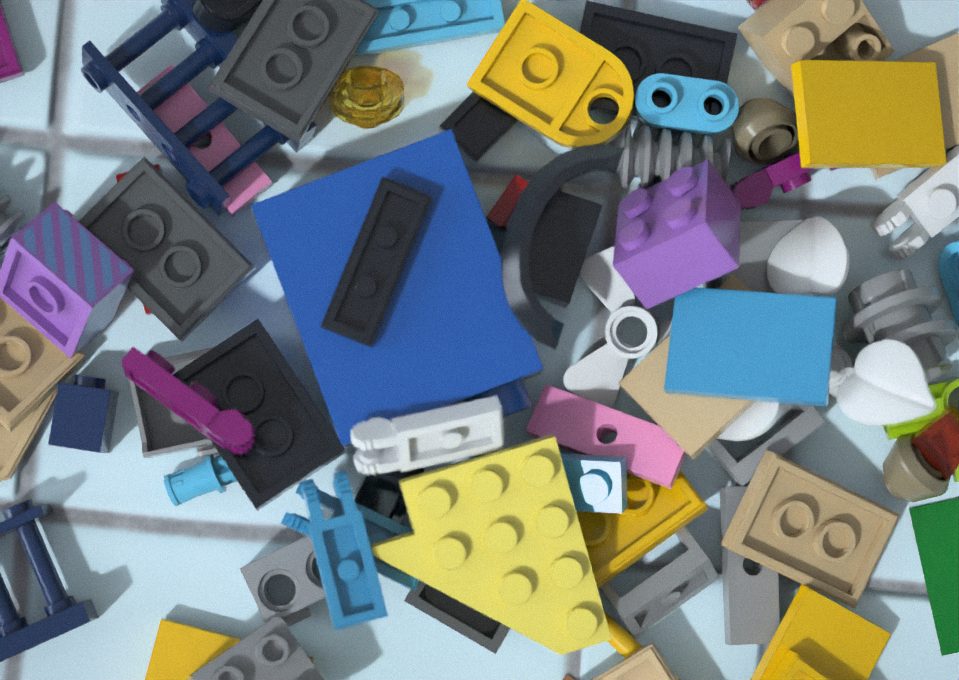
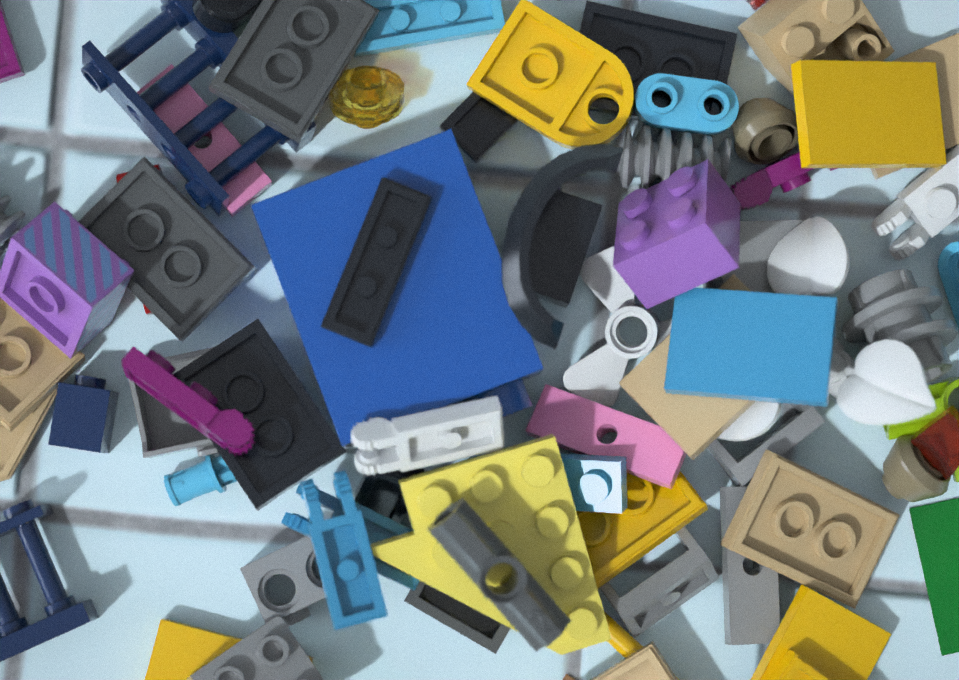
red tile [486,174,529,233] -> none
none -> dark grey piece [427,497,571,652]

